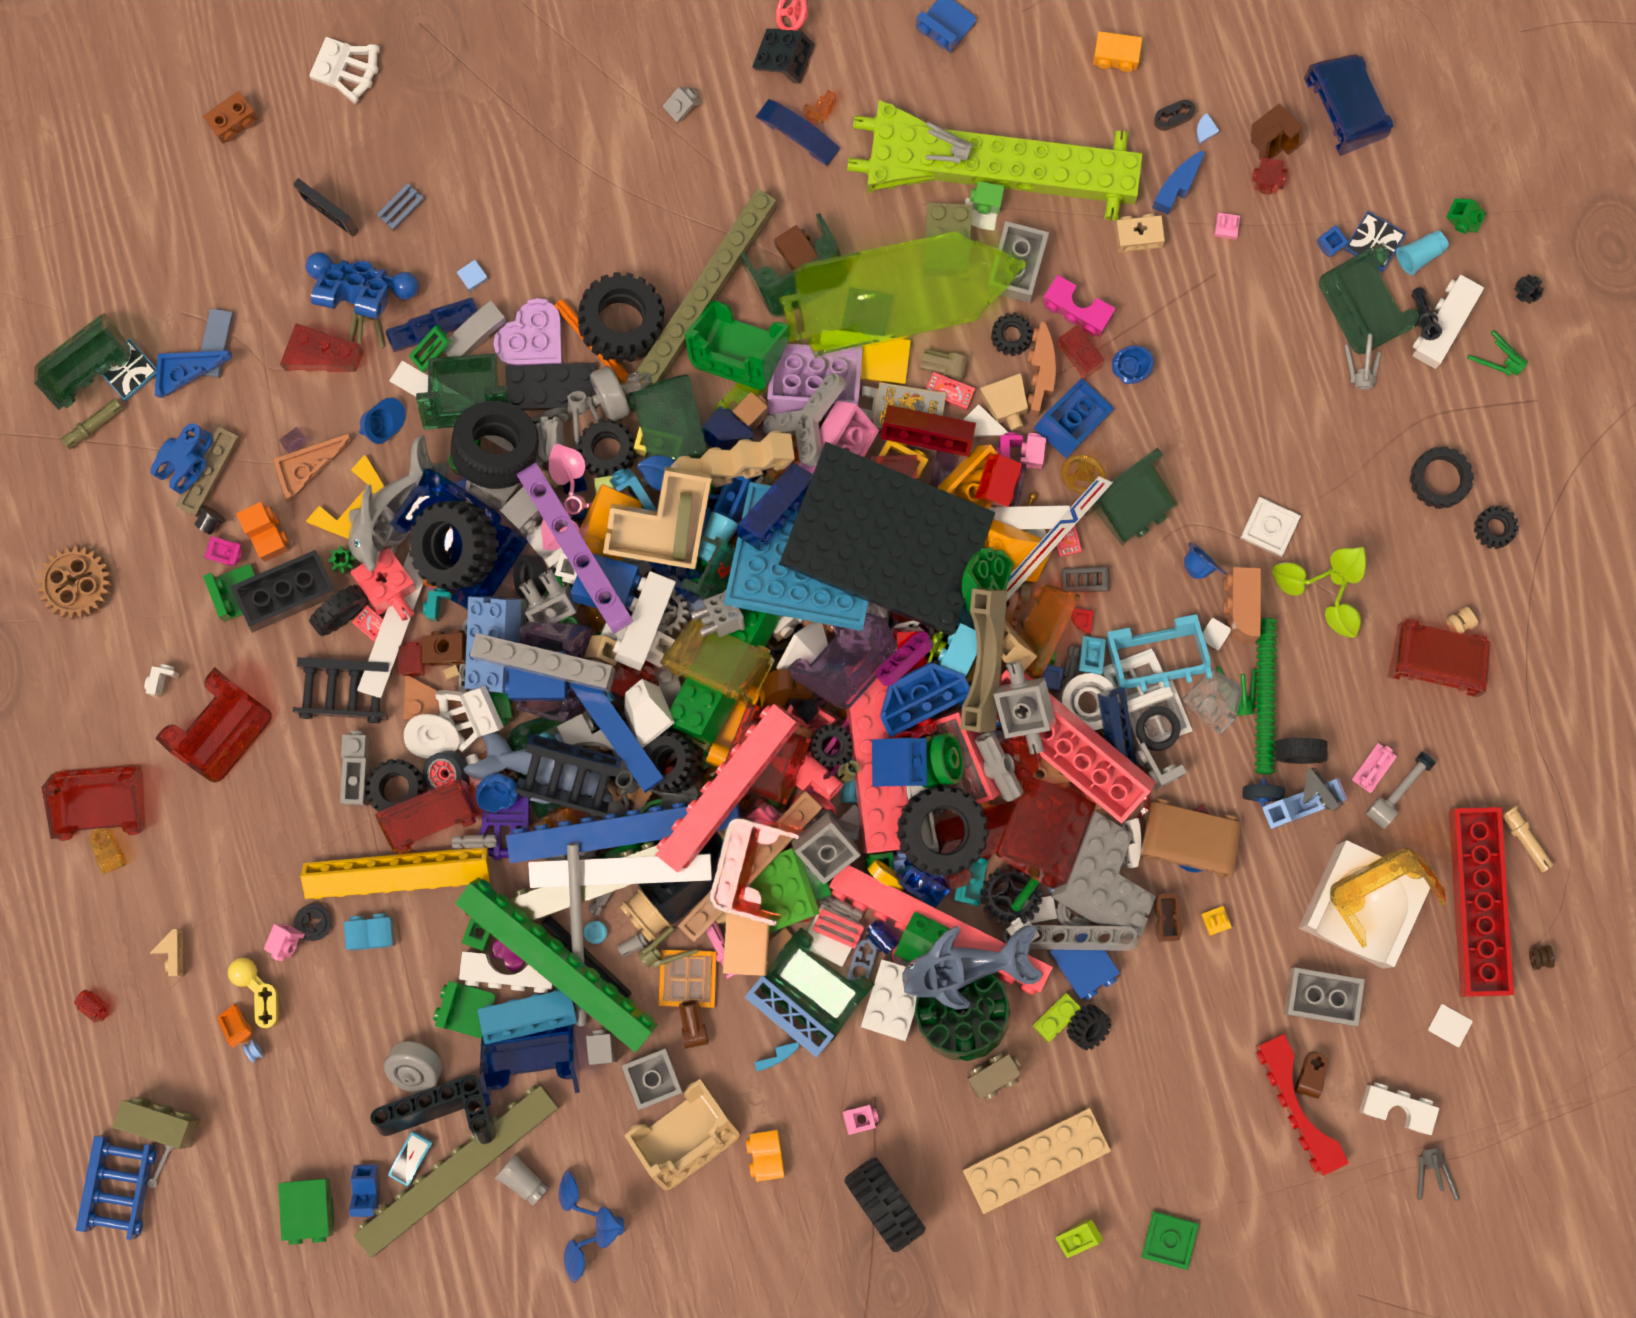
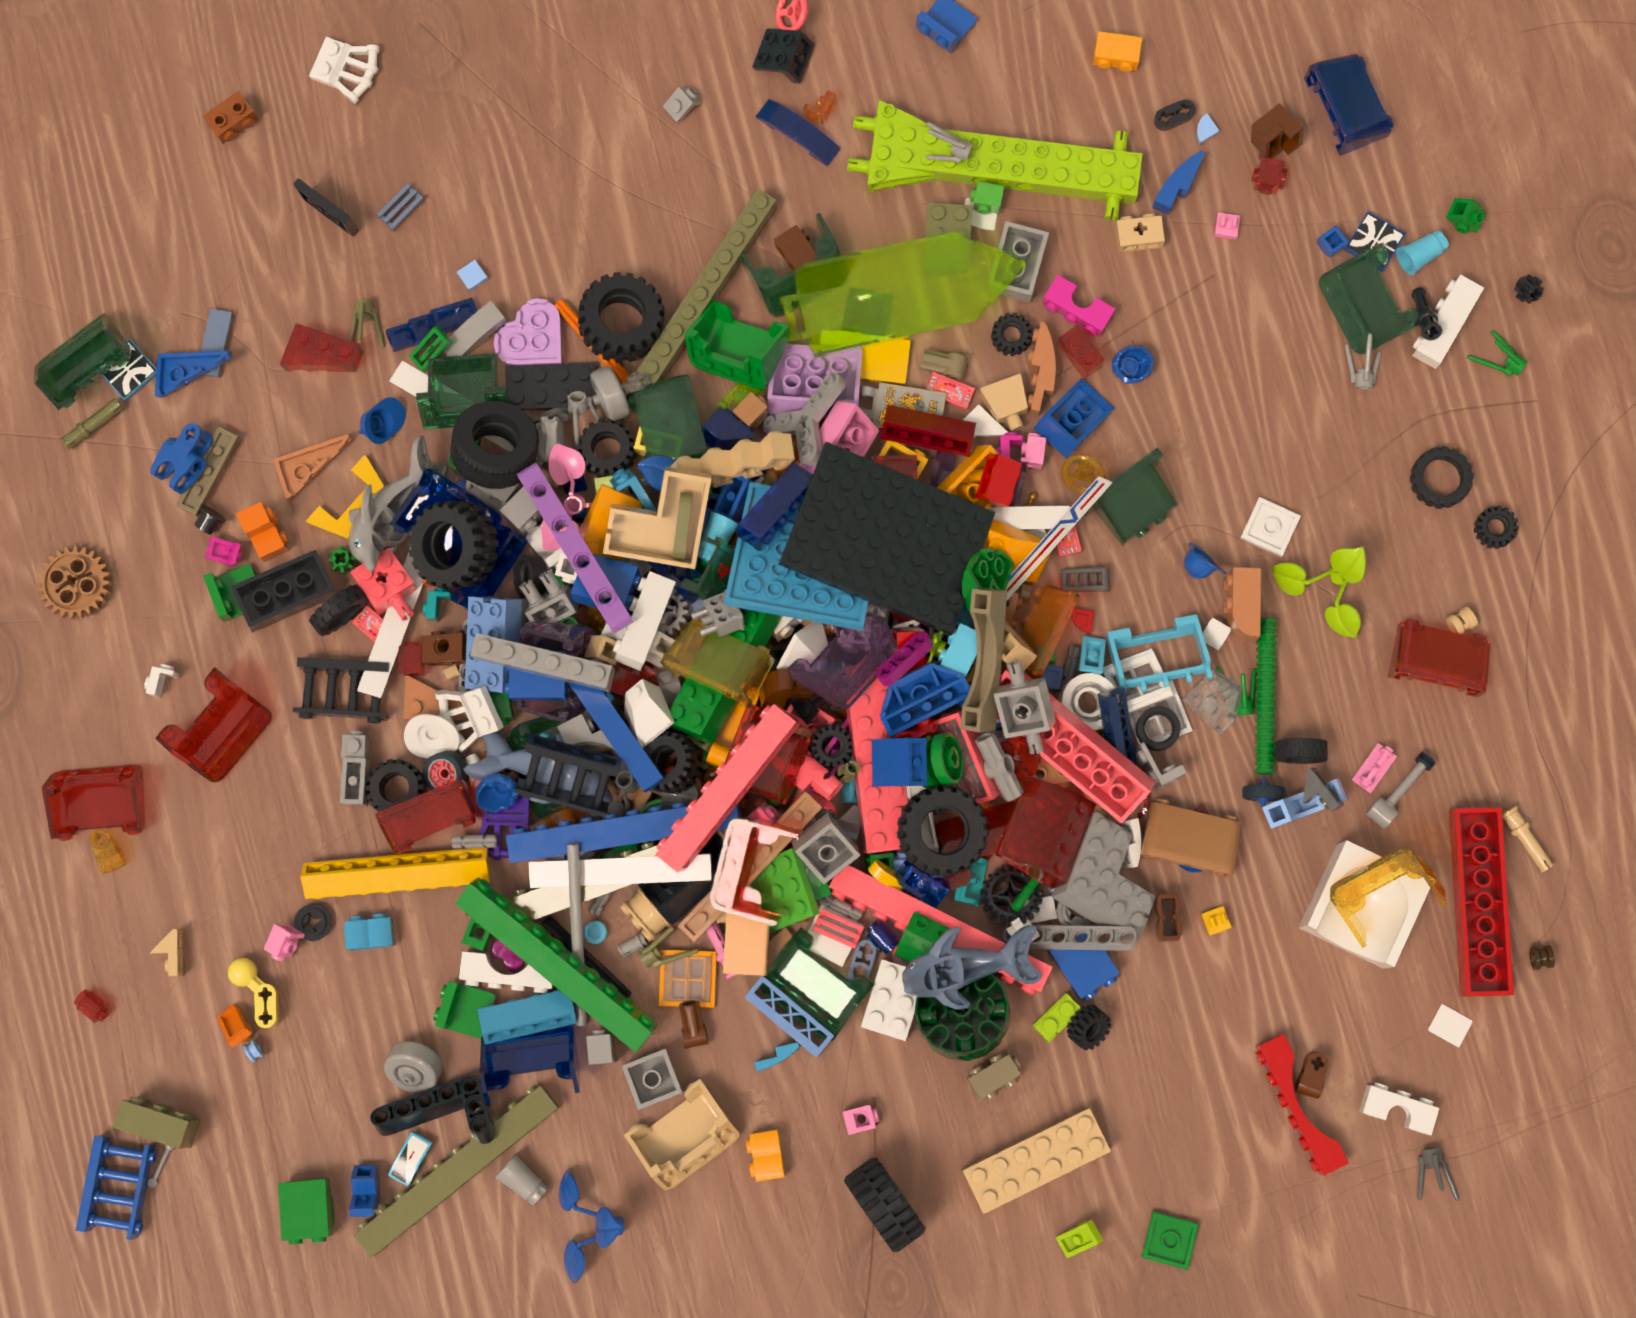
tile [279,427,307,454] -> none
blue connector [305,252,419,319] -> none
light grey brick [1283,968,1365,1027] -> none

